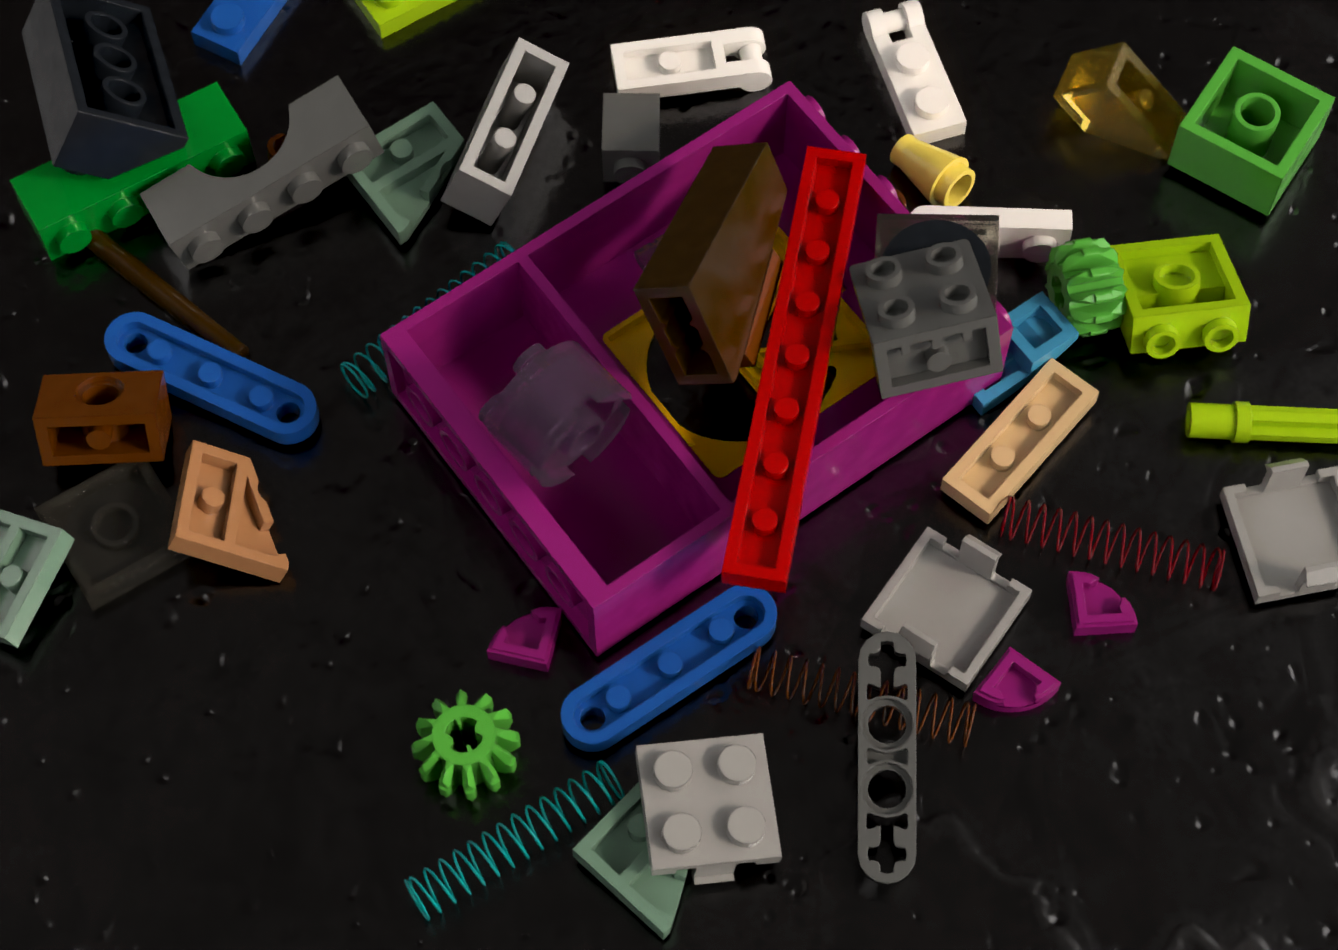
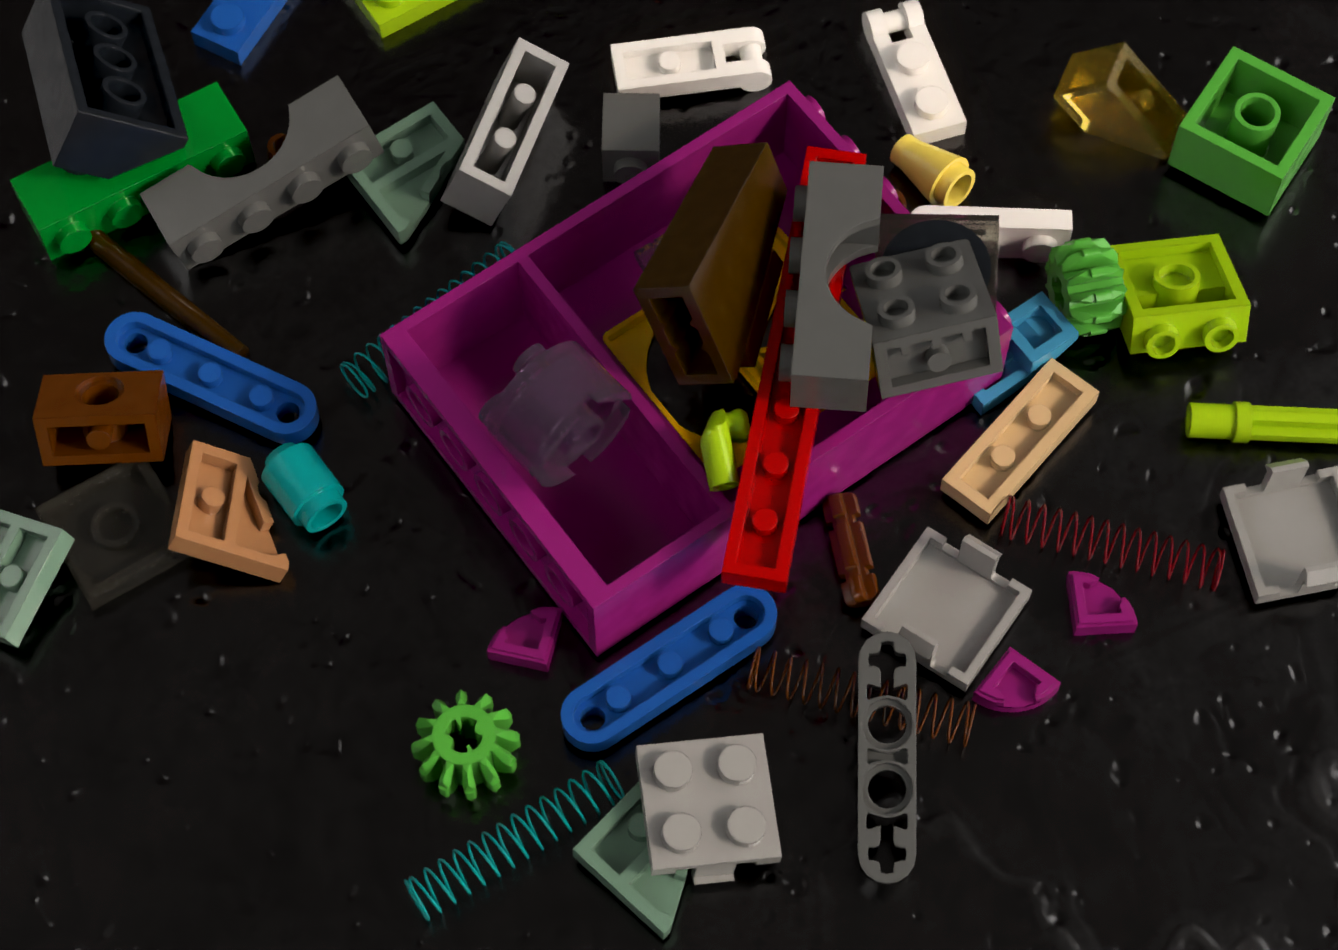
none -> teal brick [261,442,347,533]
none -> lime arm [700,408,750,492]
none -> dark grey arch [779,161,884,412]
none -> reddish brown axle [822,492,880,608]

